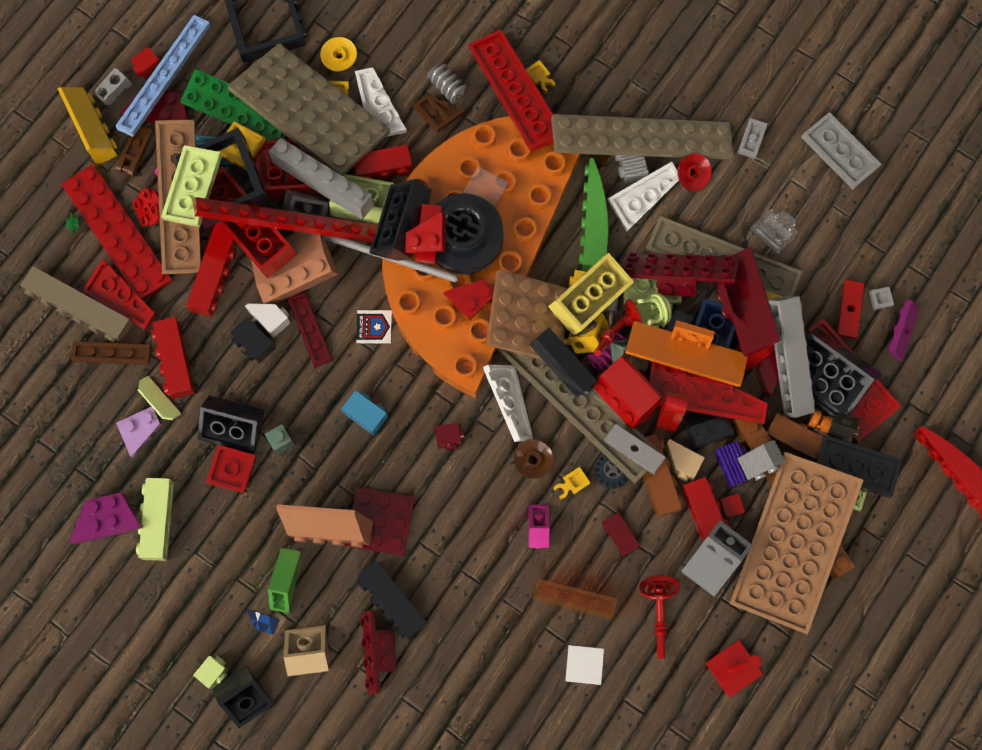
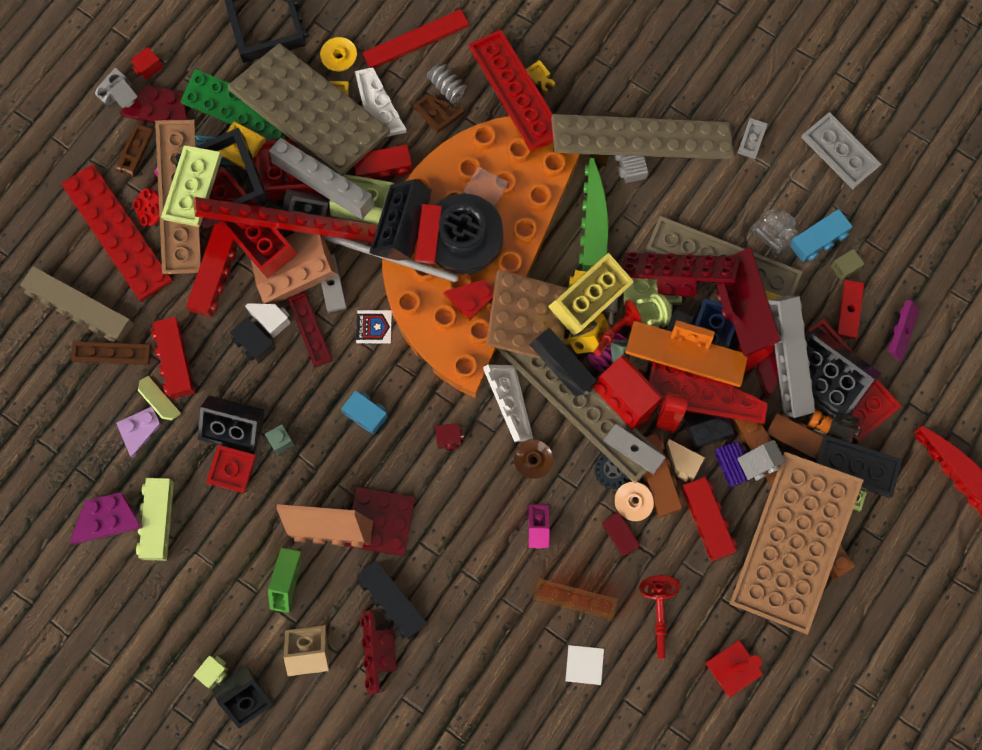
yellow slope [57,87,118,165] -> none
green plate [66,212,79,234] -> none
red wing [82,259,157,330] -> none
light blue plate [116,15,210,137] -> none
dark blue sticker [247,610,279,635] -> none
red wing [406,212,445,254] -> none
yellow plate [553,467,590,500] -> none
white wing [608,162,679,232] -> none
red dish [677,153,711,191] -> none
slope [681,521,753,597] -> none
red tile [719,493,745,519] -> none
light grey plate [869,287,894,310] -> none
none -> light grey brick [105,76,137,108]
none -> light grey tile [321,254,347,313]
none -> red tile [362,9,469,68]
none -> light nougat dish [615,482,654,521]
none -> dark azure brick [789,209,853,263]
none -> olive brick [830,249,864,282]

